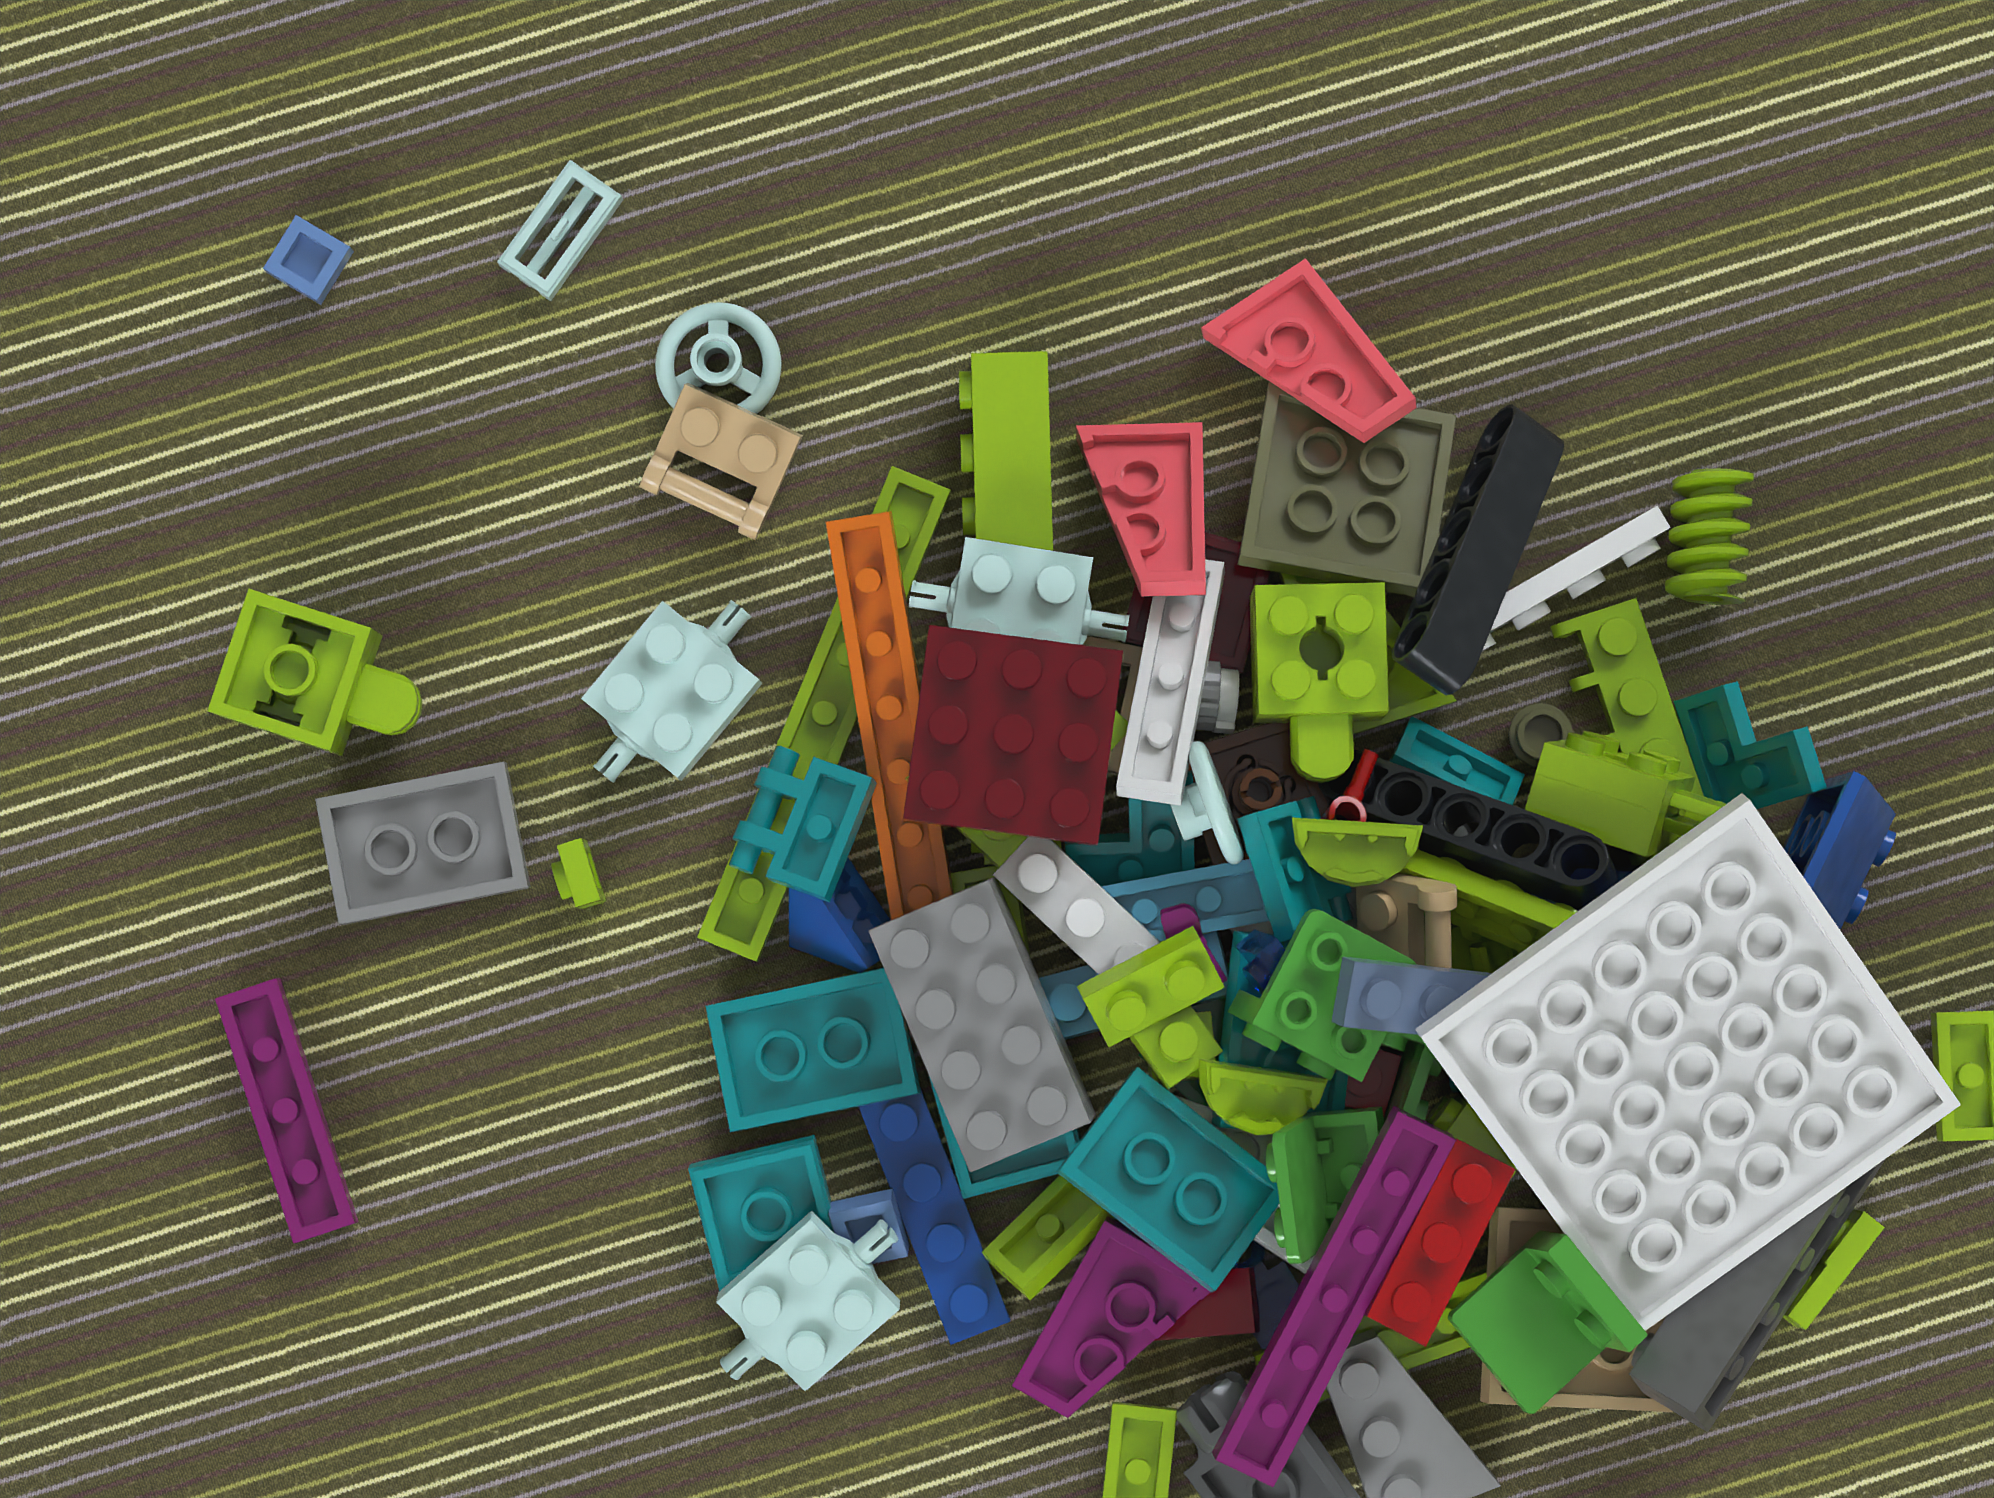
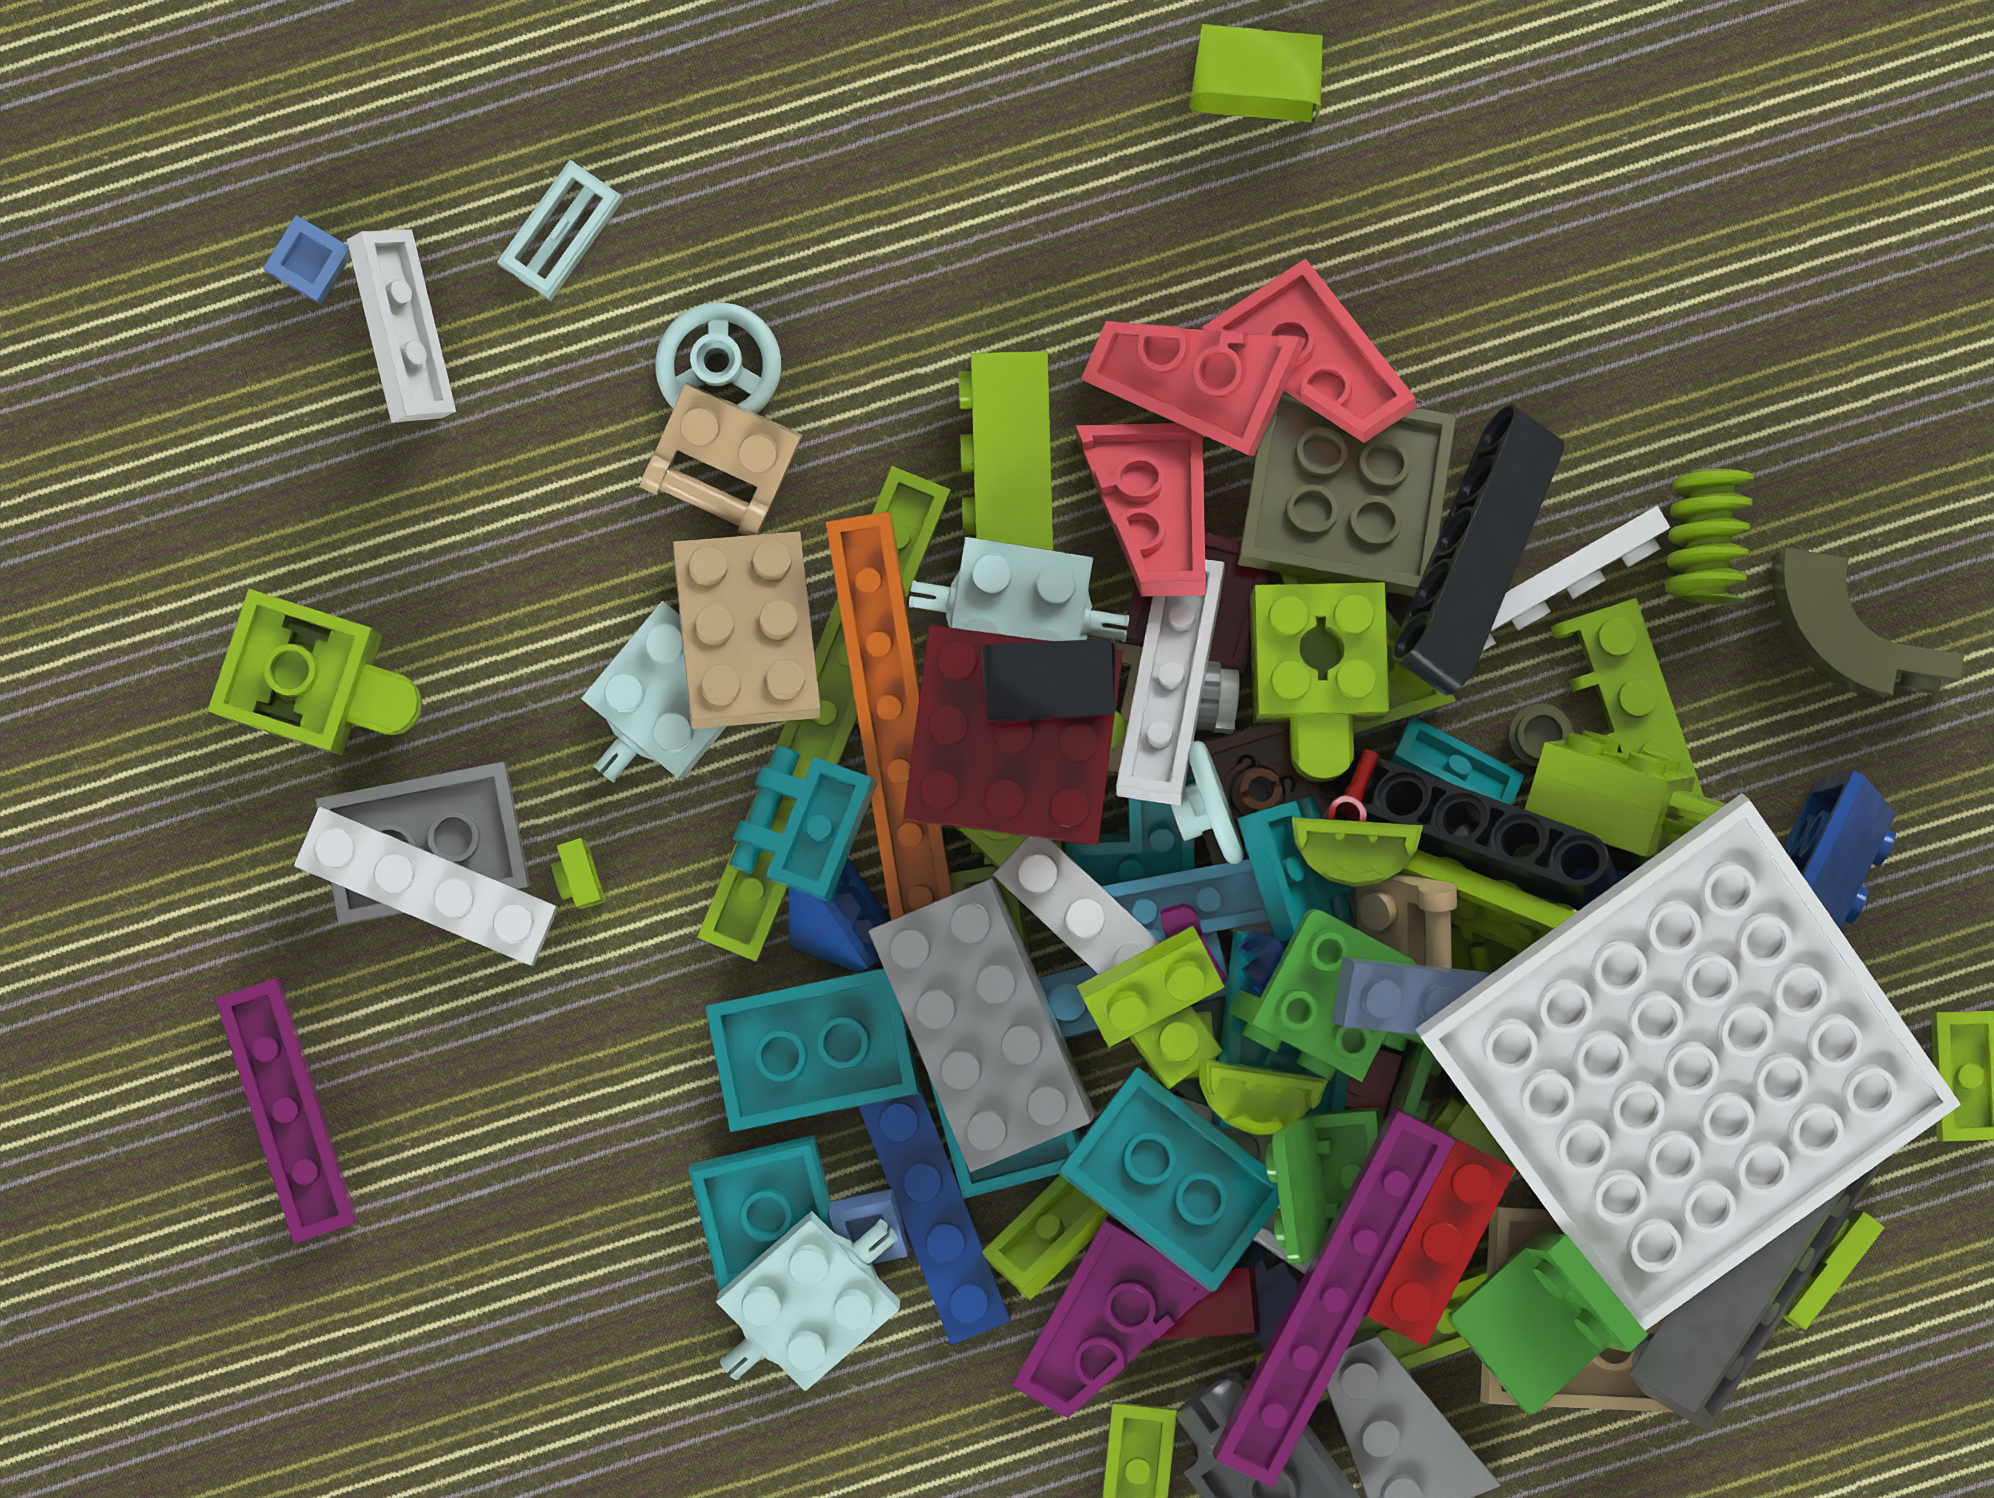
teal plate [1673,681,1827,810] -> none
none -> white plate [294,807,559,966]
none -> white plate [347,229,456,423]
none -> tan plate [673,531,821,729]
none -> black piece [979,638,1116,722]
none -> coral wing [1081,321,1306,457]
none -> lime piece [1189,24,1323,122]
none -> olive arch [1772,547,1964,700]

